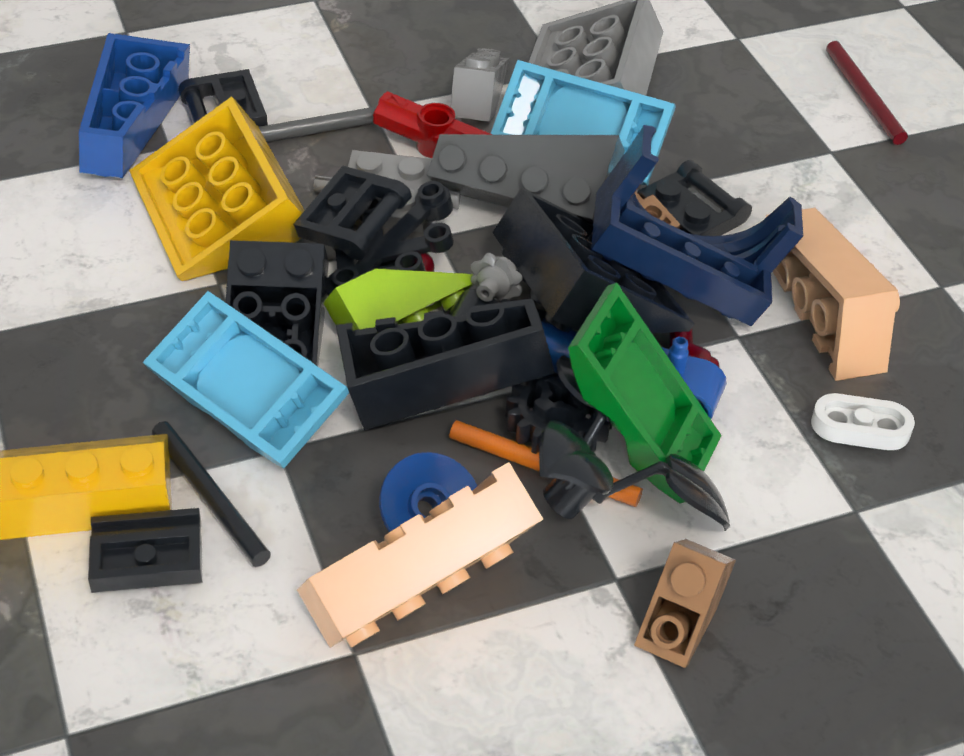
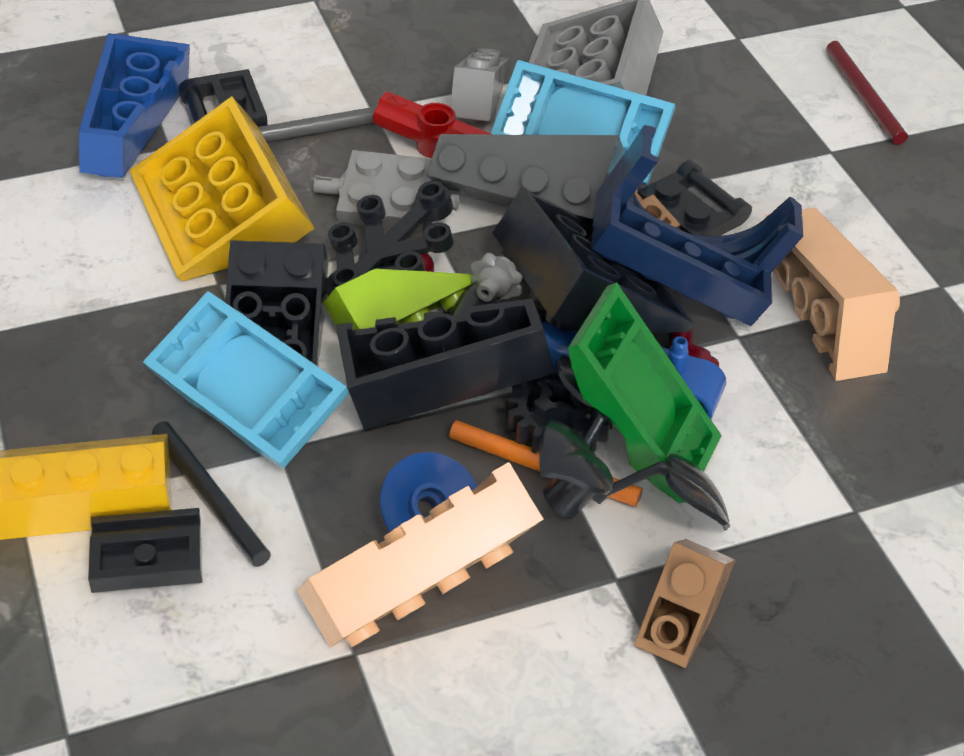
black plate [293,166,412,260] -> none
white plate [811,393,915,450] -> none

